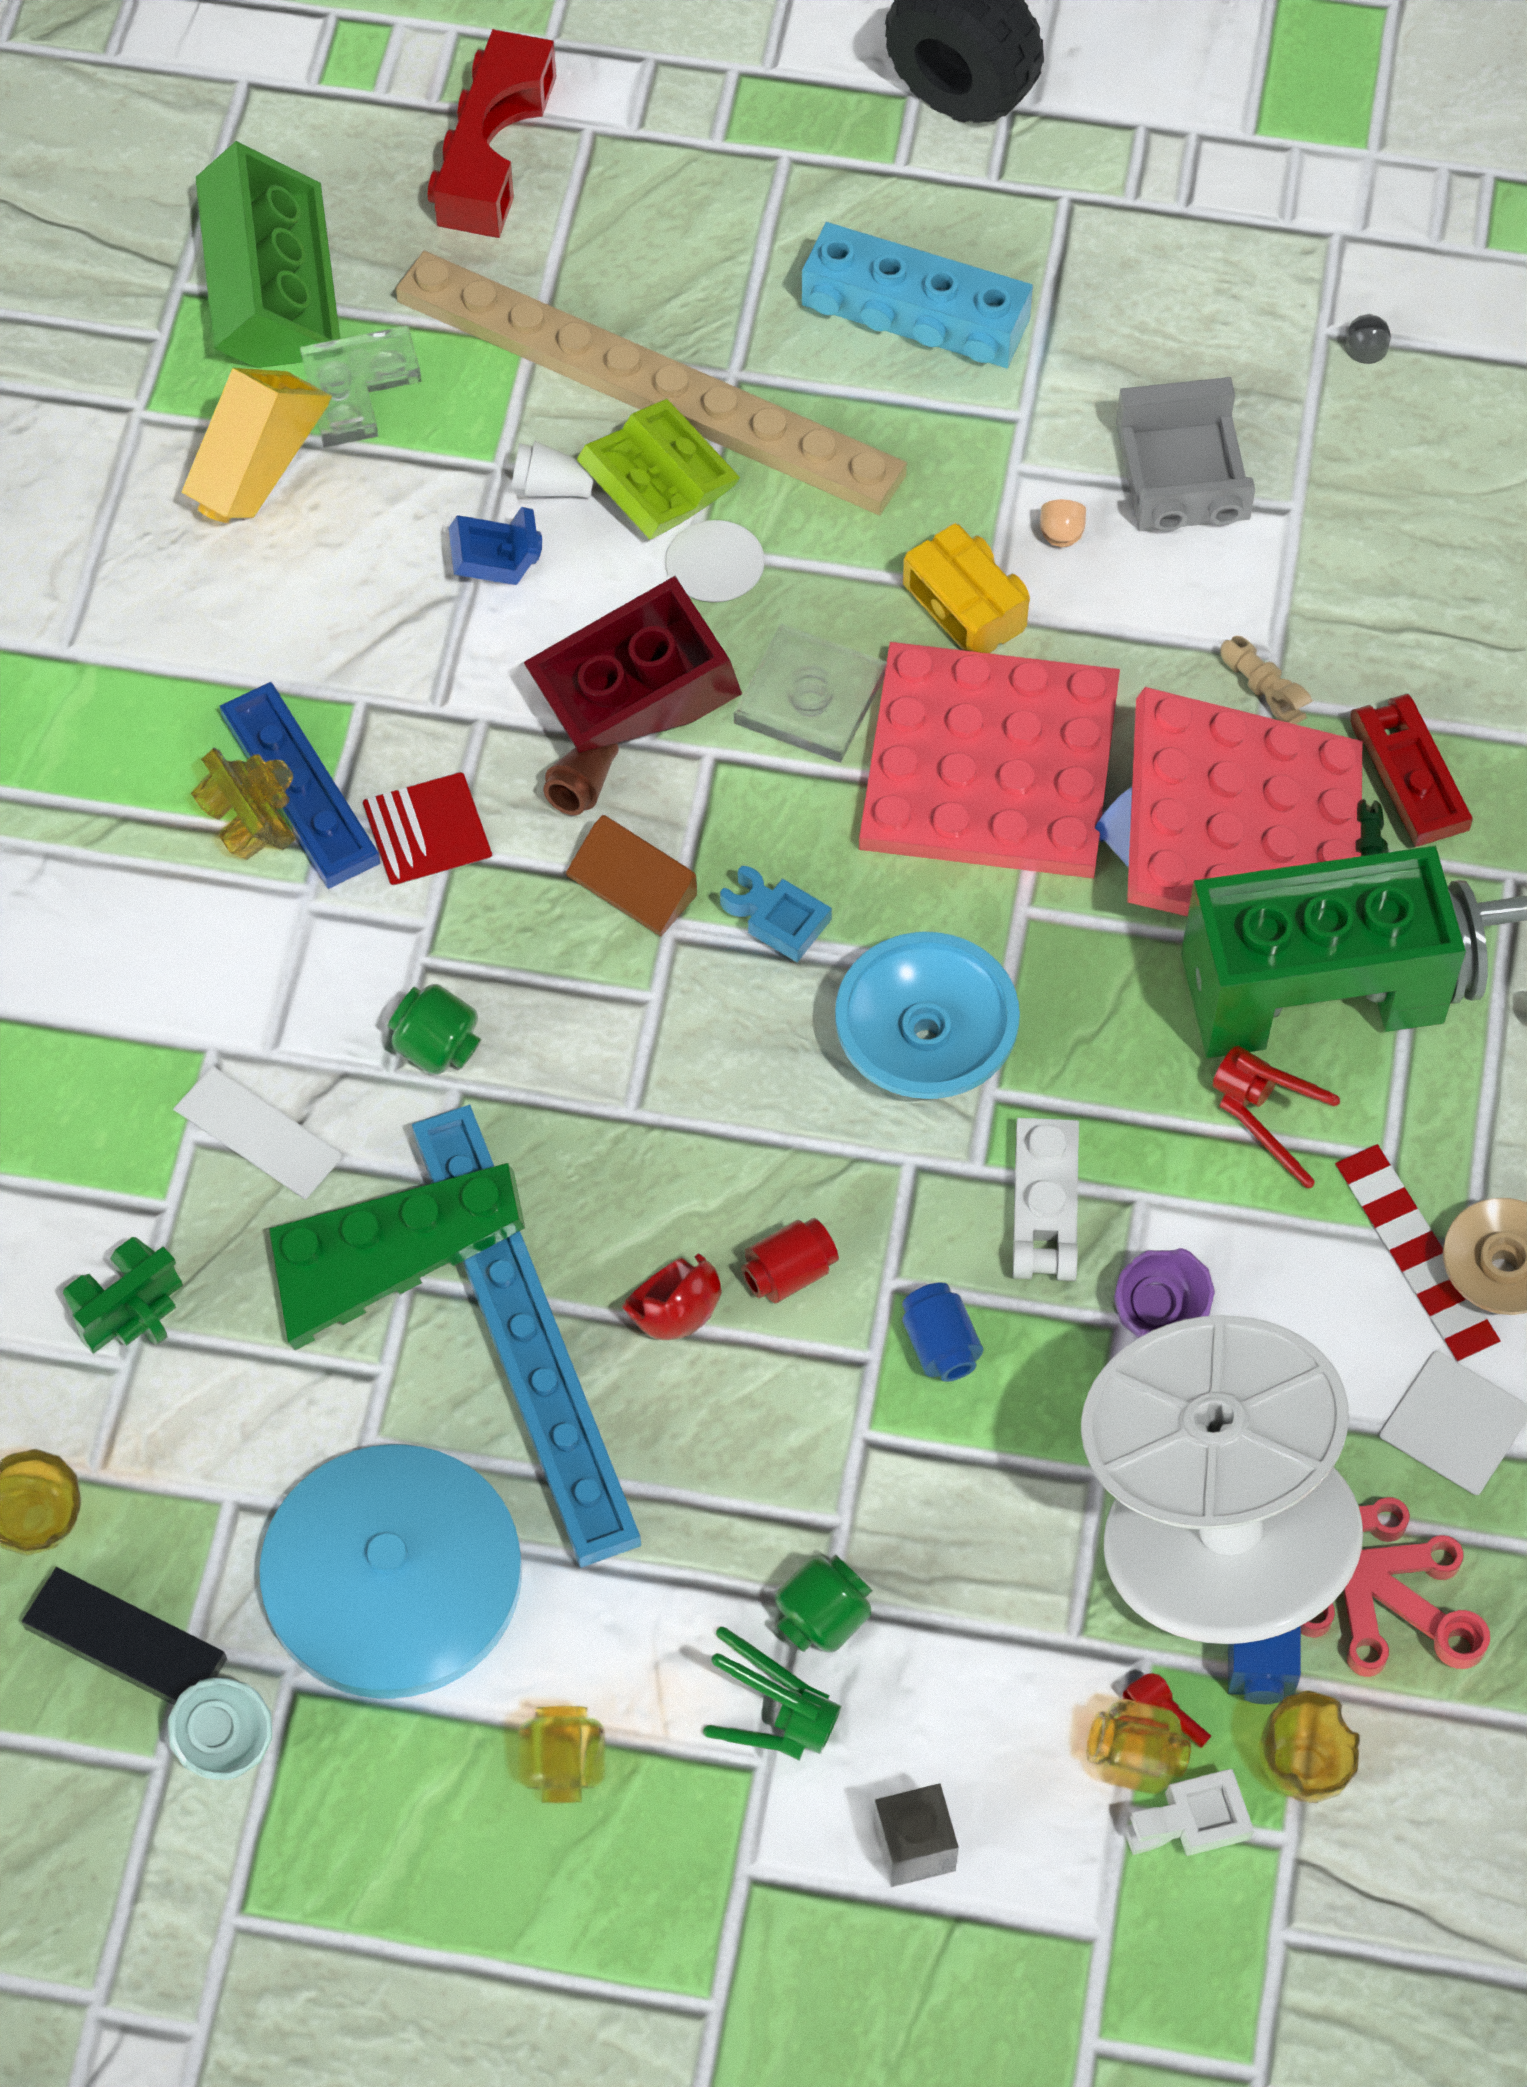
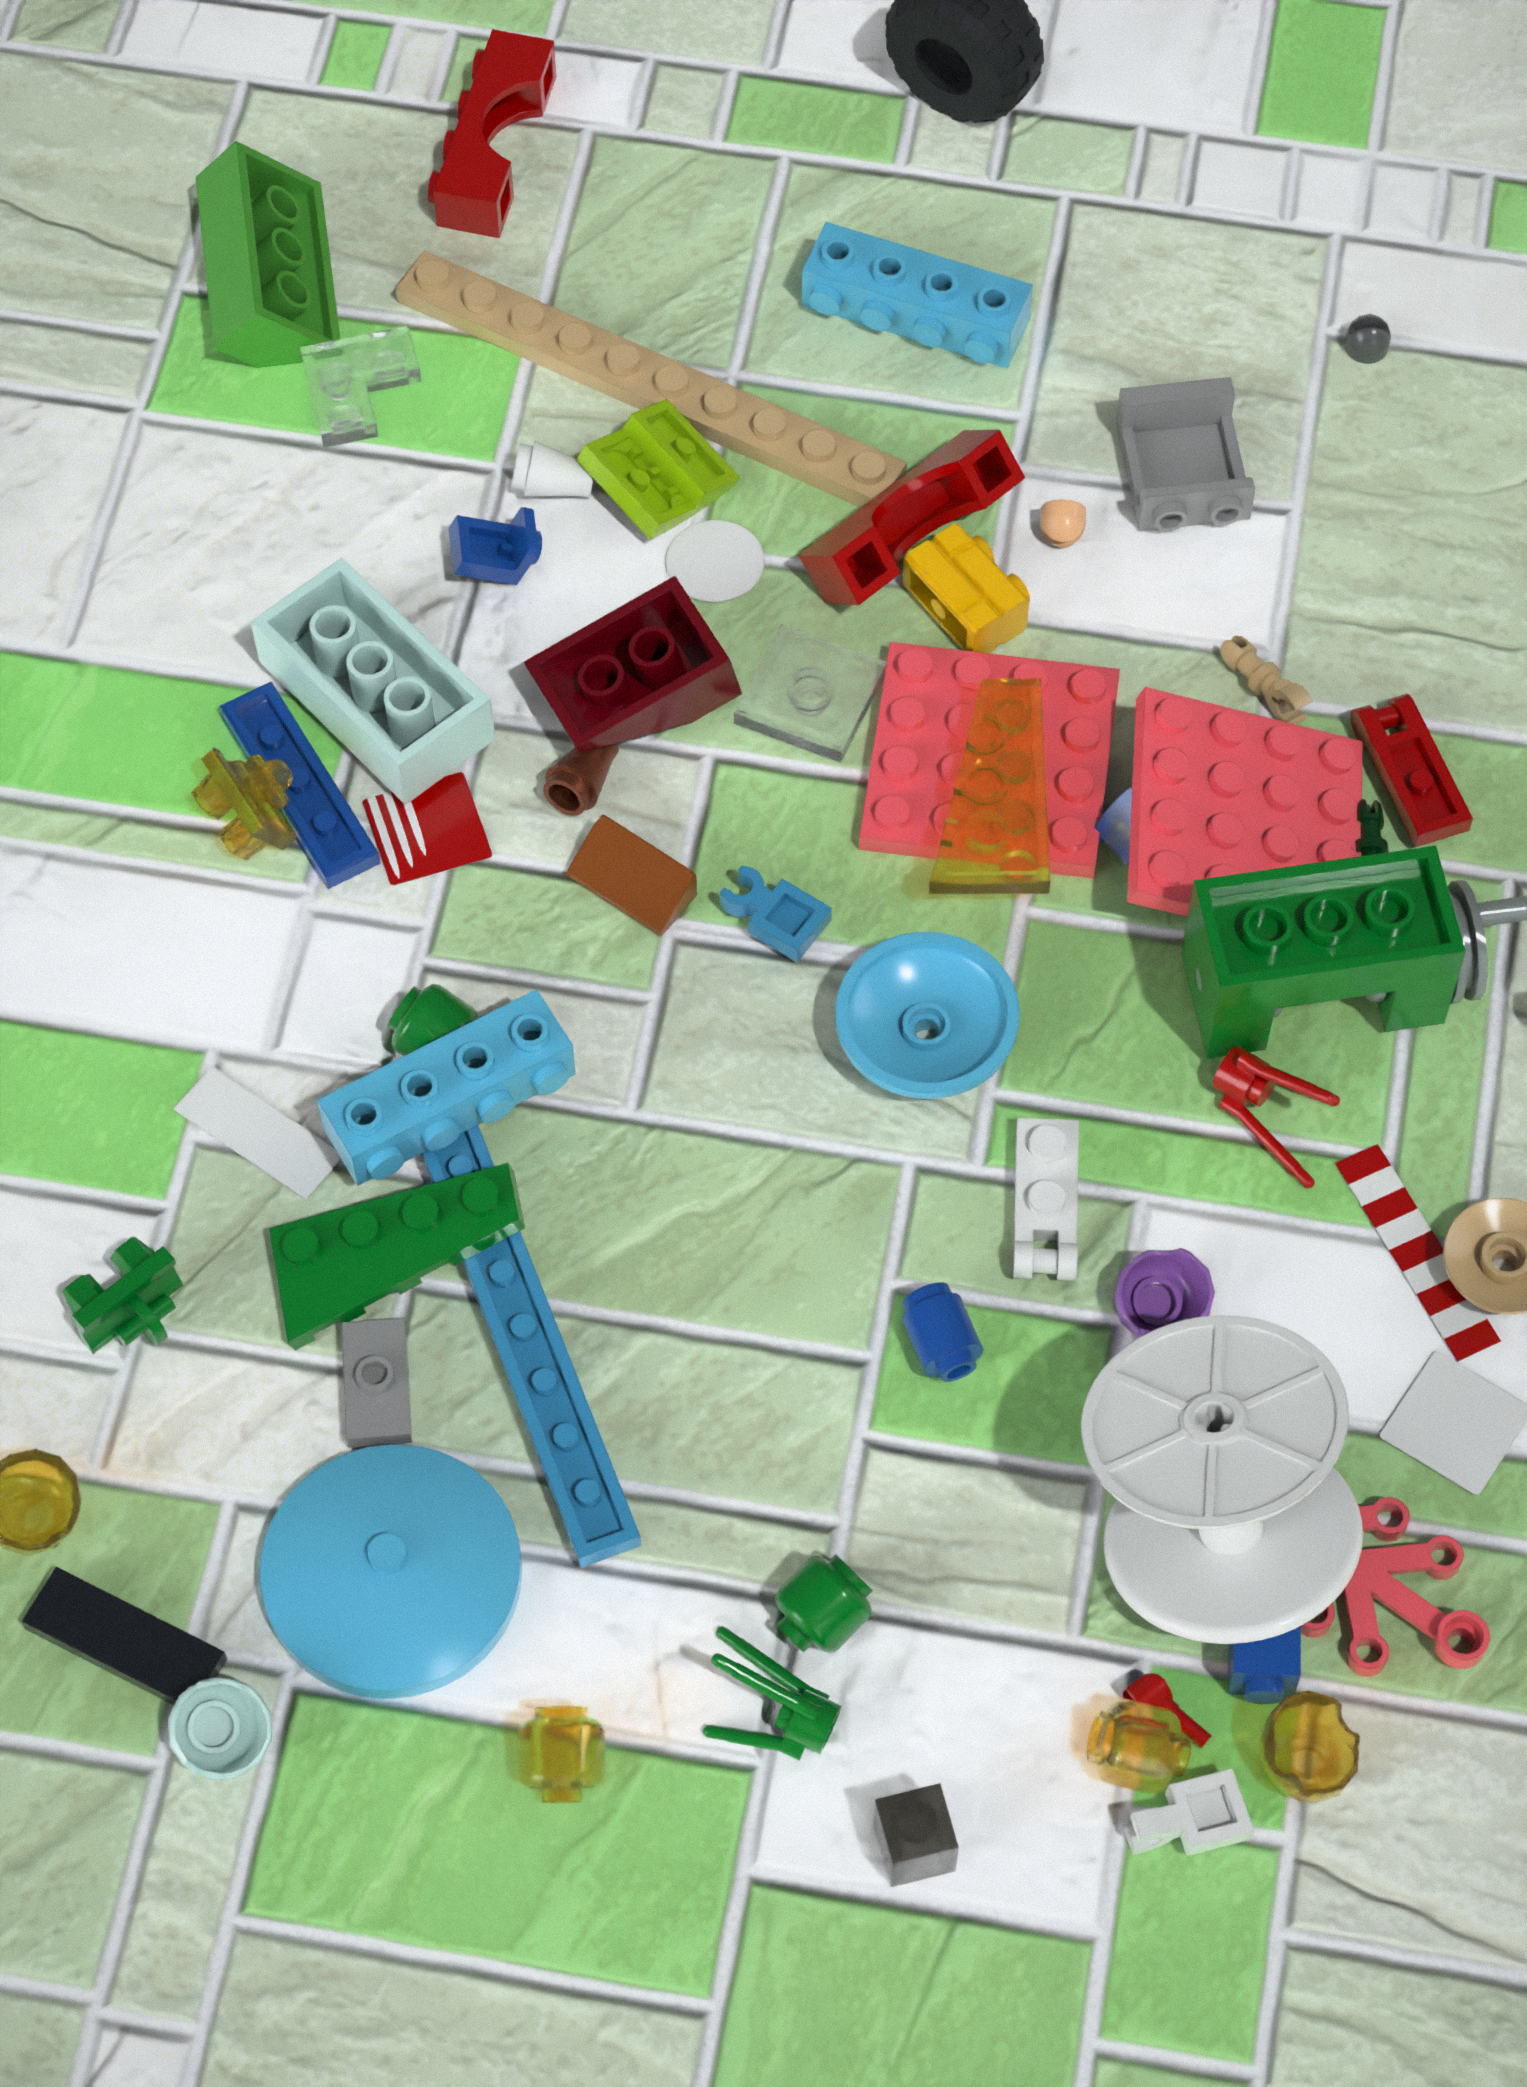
yellow slope [181,368,332,523] -> none
red hair [622,1253,722,1341] -> none
red brick [741,1218,839,1304] -> none
none -> light aqua brick [251,557,496,805]
none -> medium azure brick [317,989,576,1186]
none -> light grey plate [341,1317,412,1448]
none -> red arch [798,430,1025,605]
none -> clear yellow wing [929,678,1051,894]

